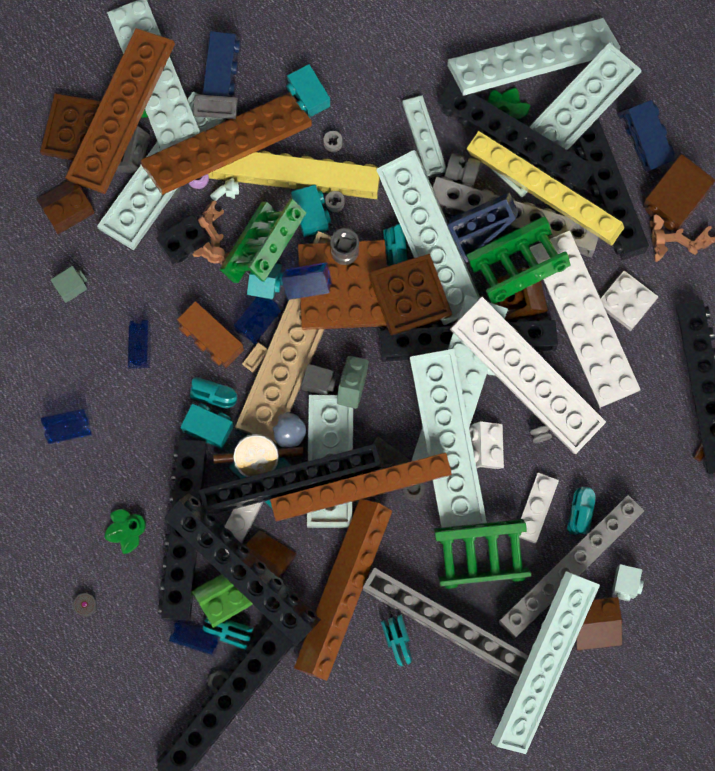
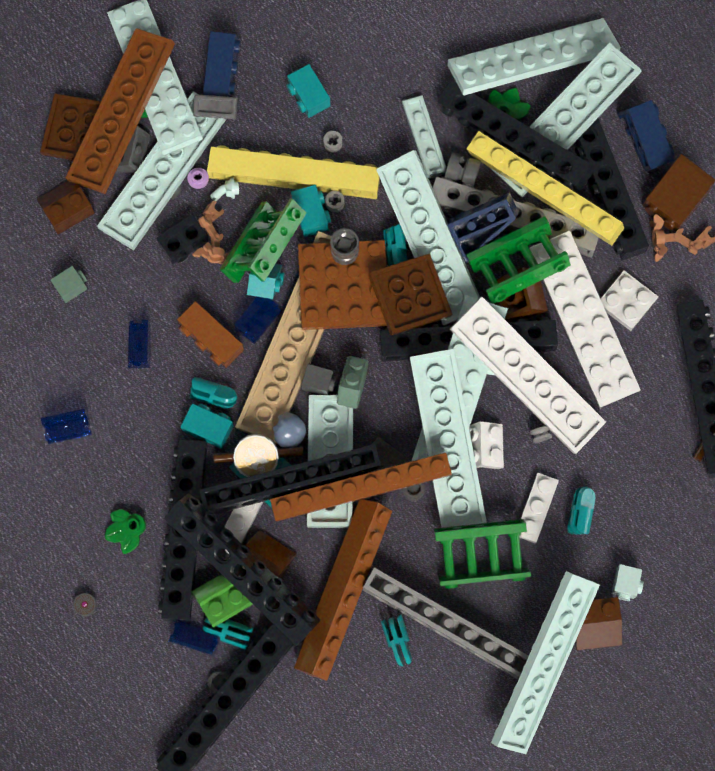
dark orange plate [141,92,312,195] -> none
tan piece [242,343,268,372] -> none
clear blue hinge [281,262,332,300] -> none
light grey brick [498,495,644,639] -> none

